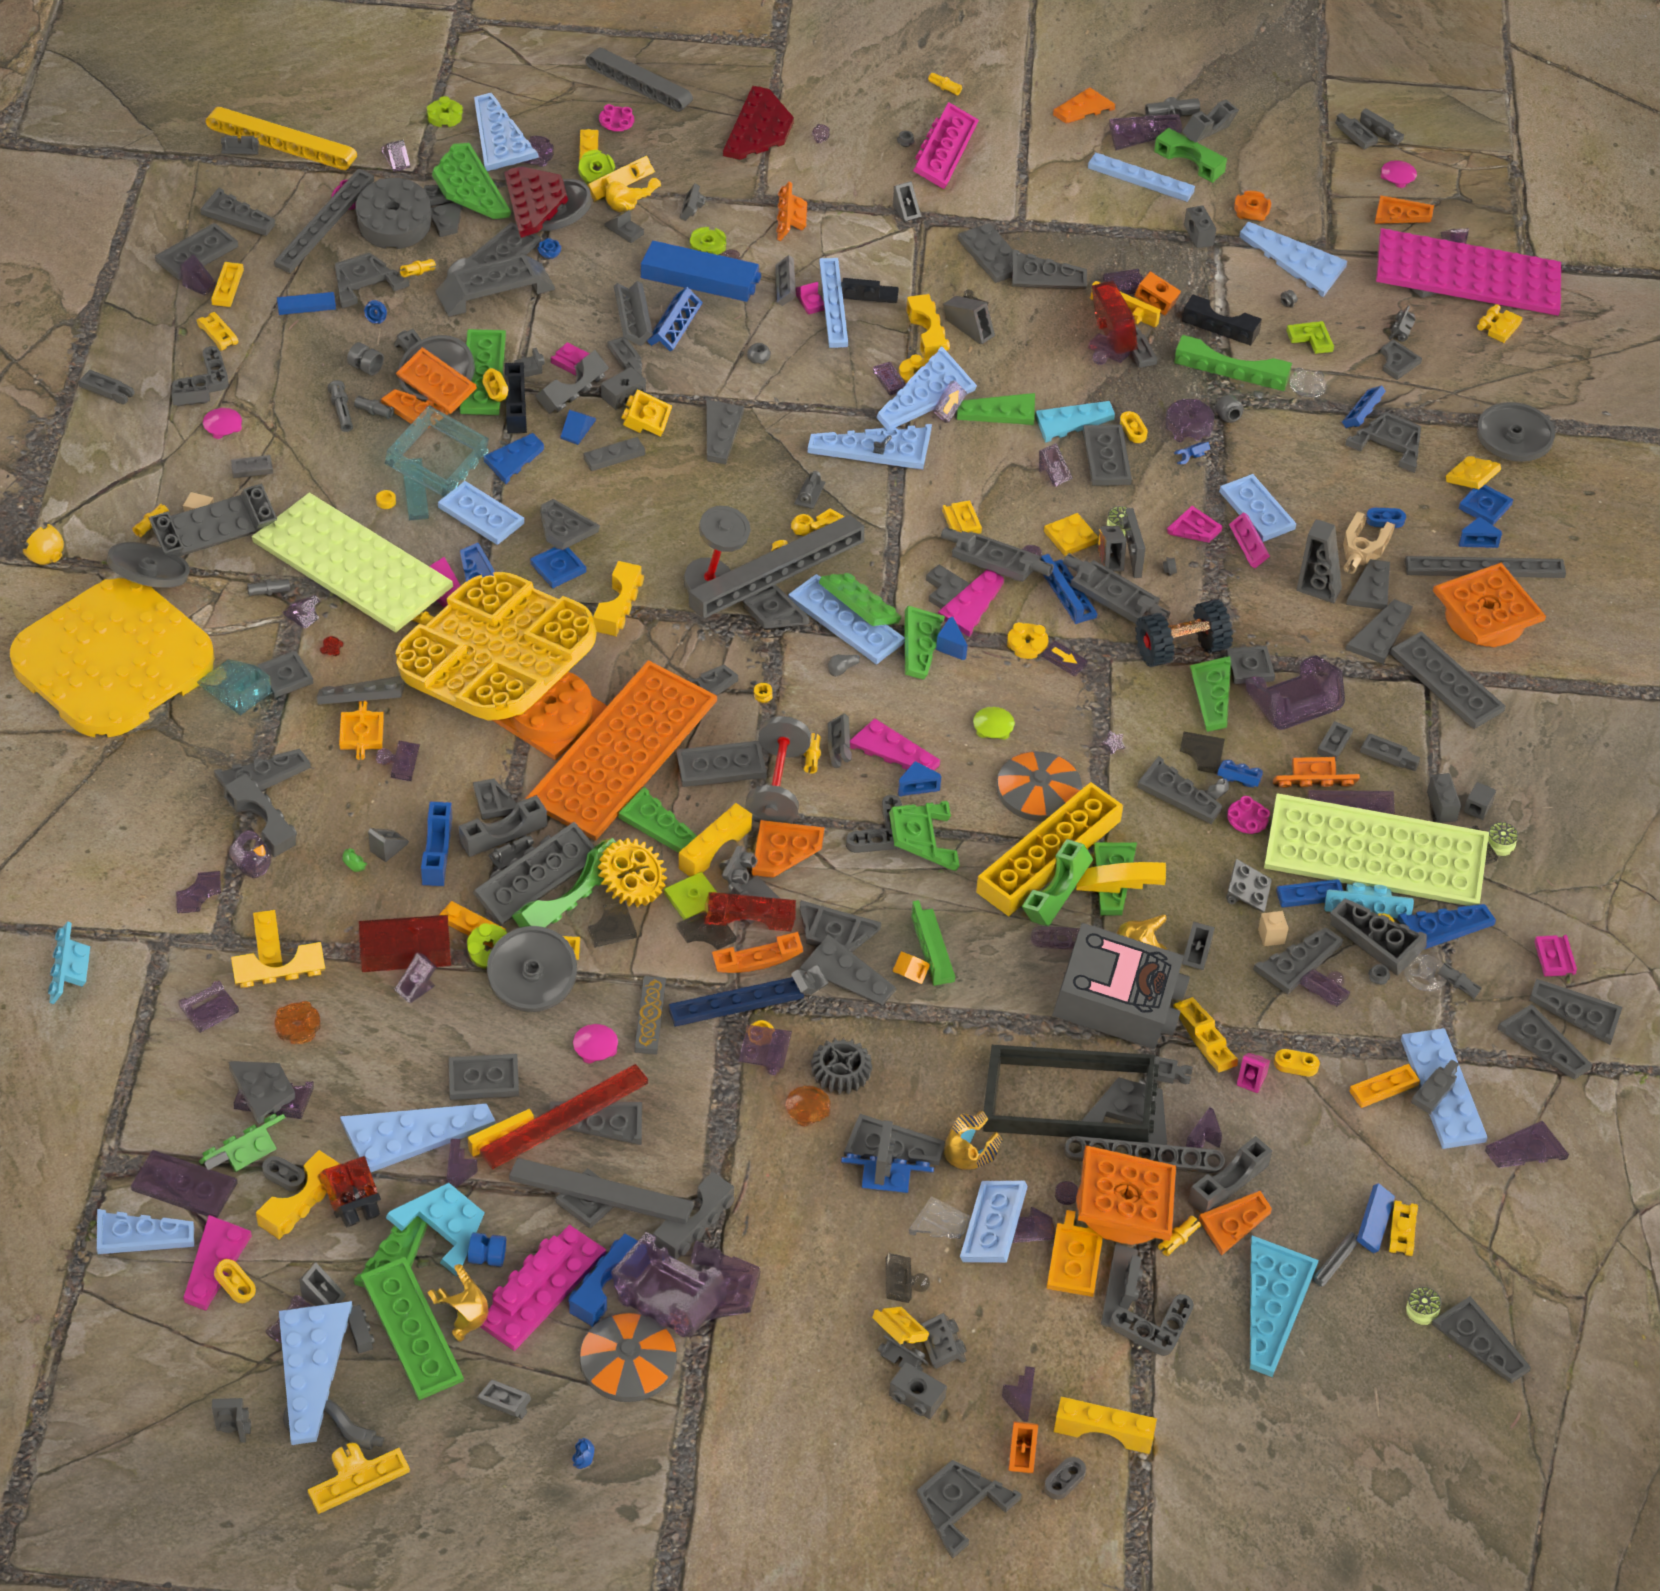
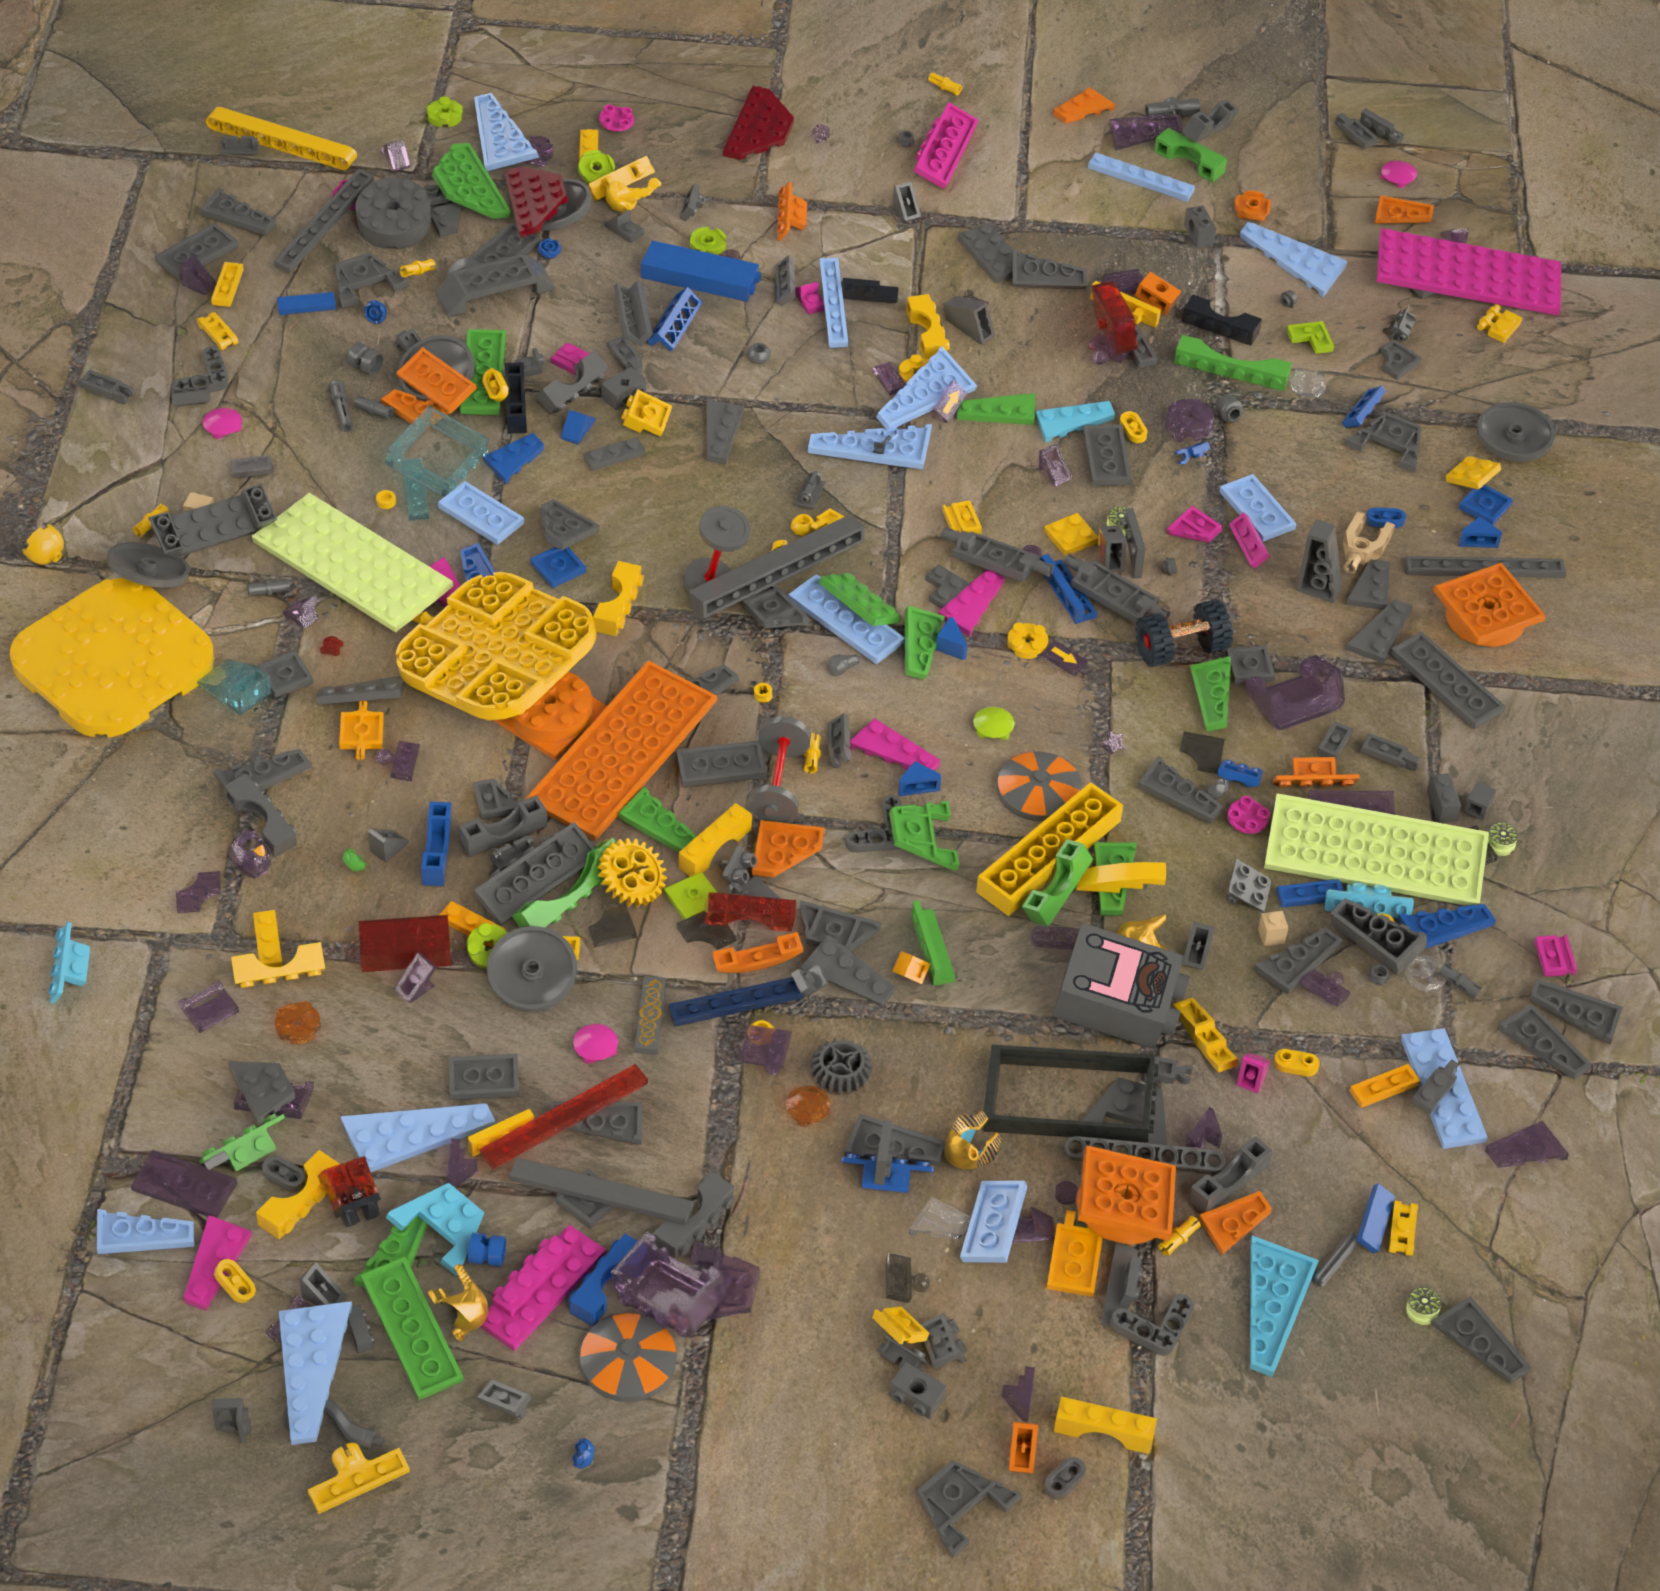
dark grey beam [586,47,693,112] -> none

